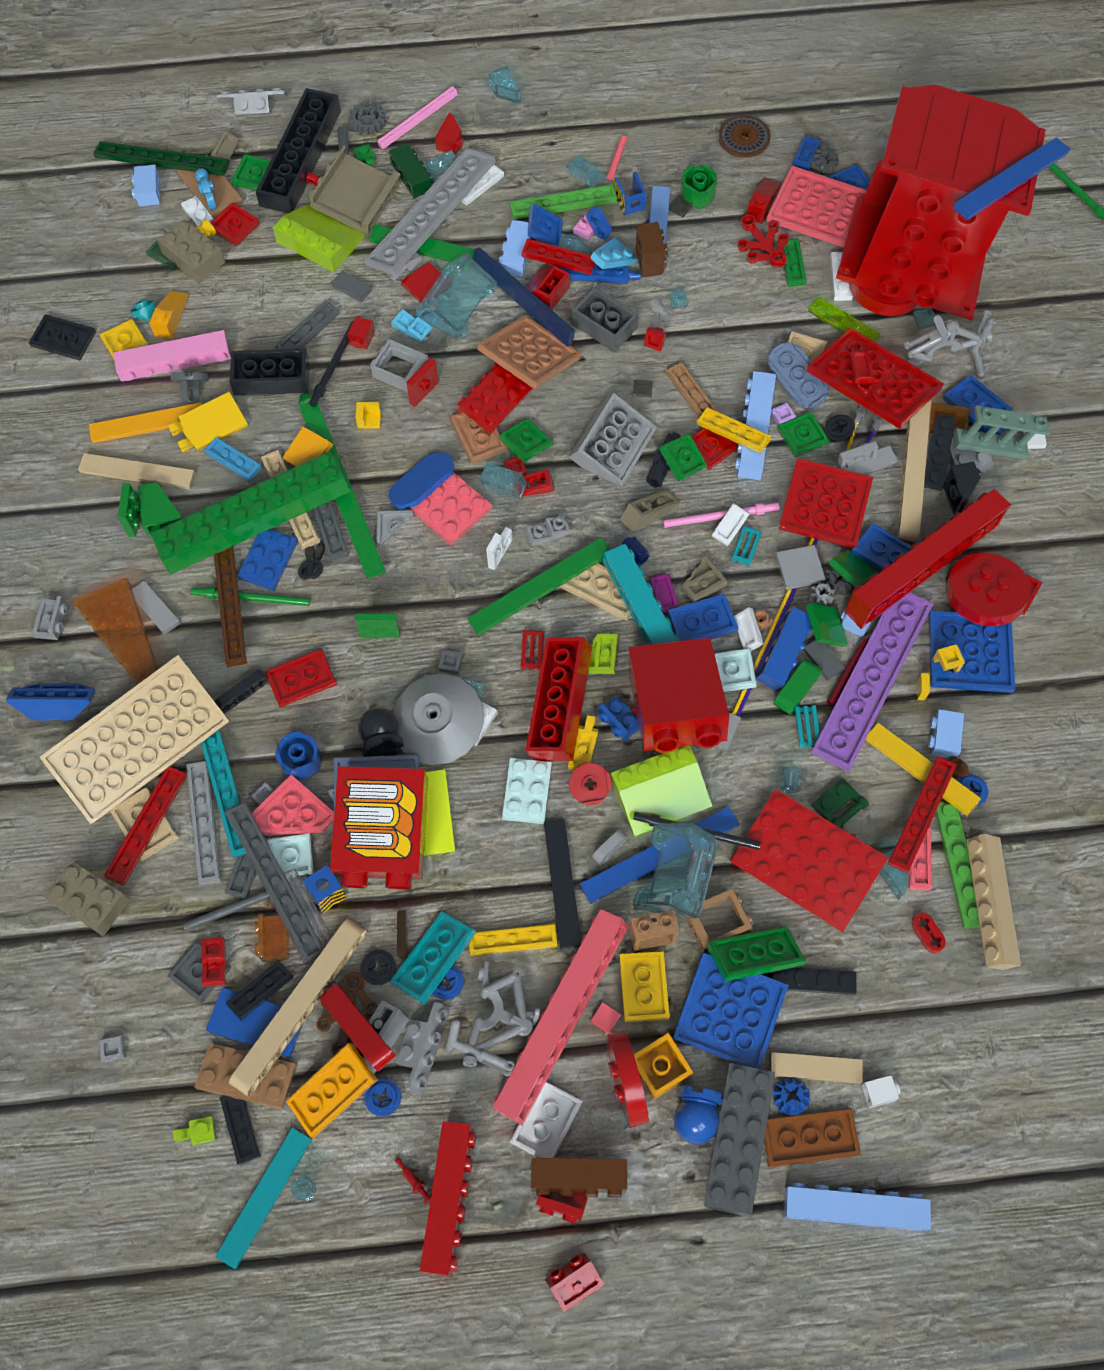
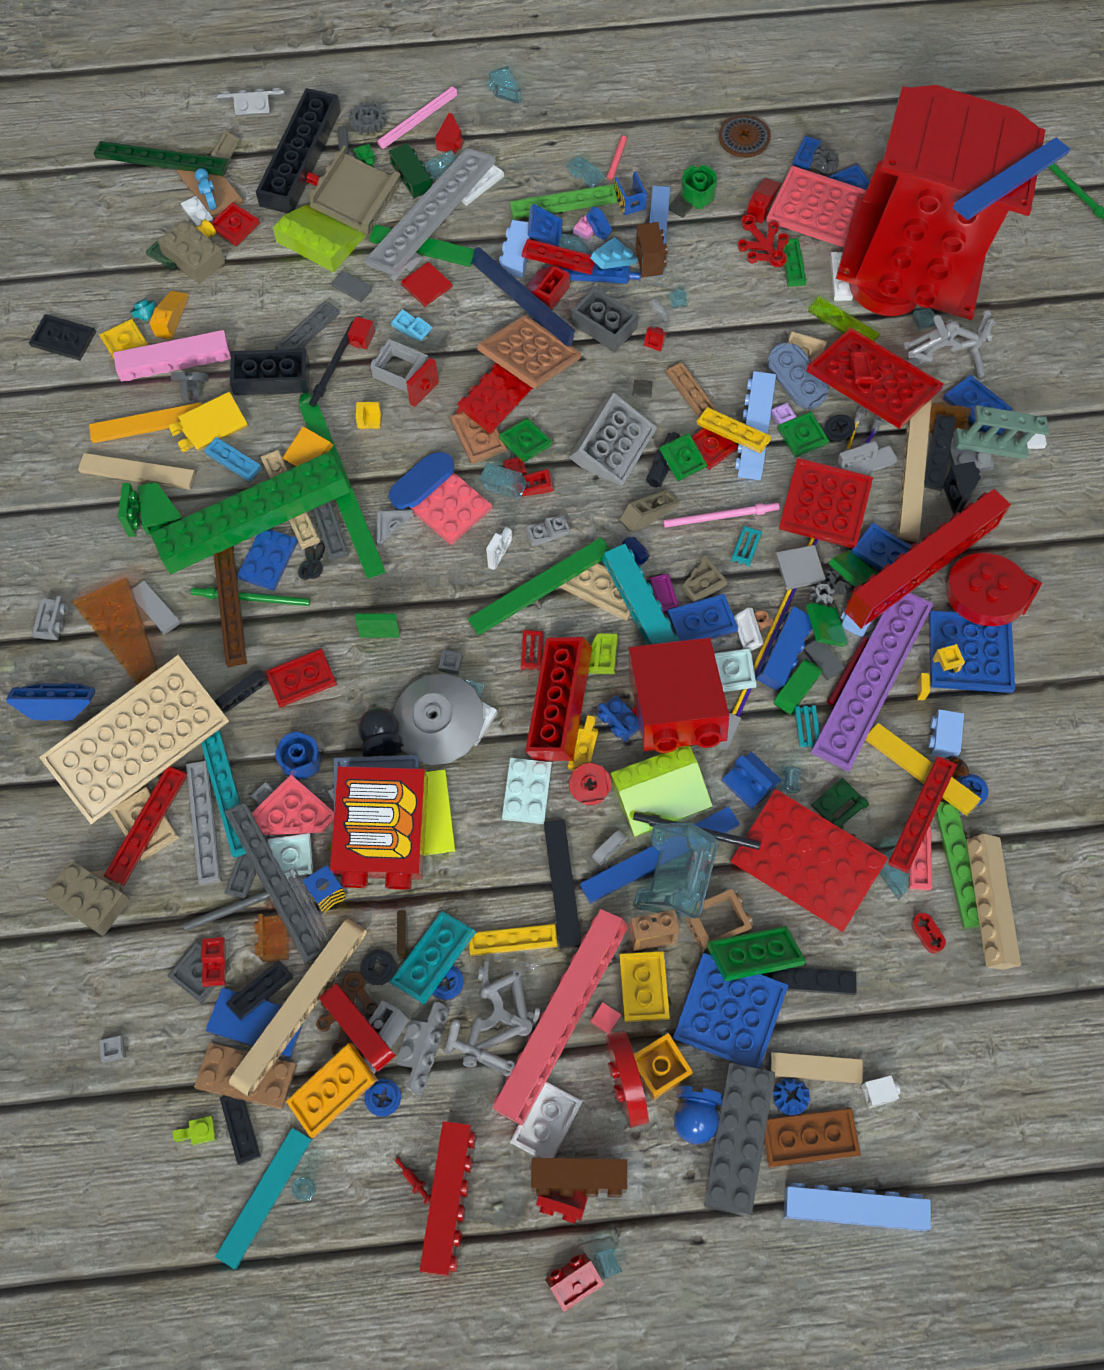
light blue brick [132,165,160,206] -> none
green plate [231,154,271,191] -> none
clear light blue windscreen [414,252,497,339] -> none
white tile [711,503,749,547] -> none
none -> clear light blue bush [594,1248,623,1279]
none -> blue bracket [722,751,782,810]

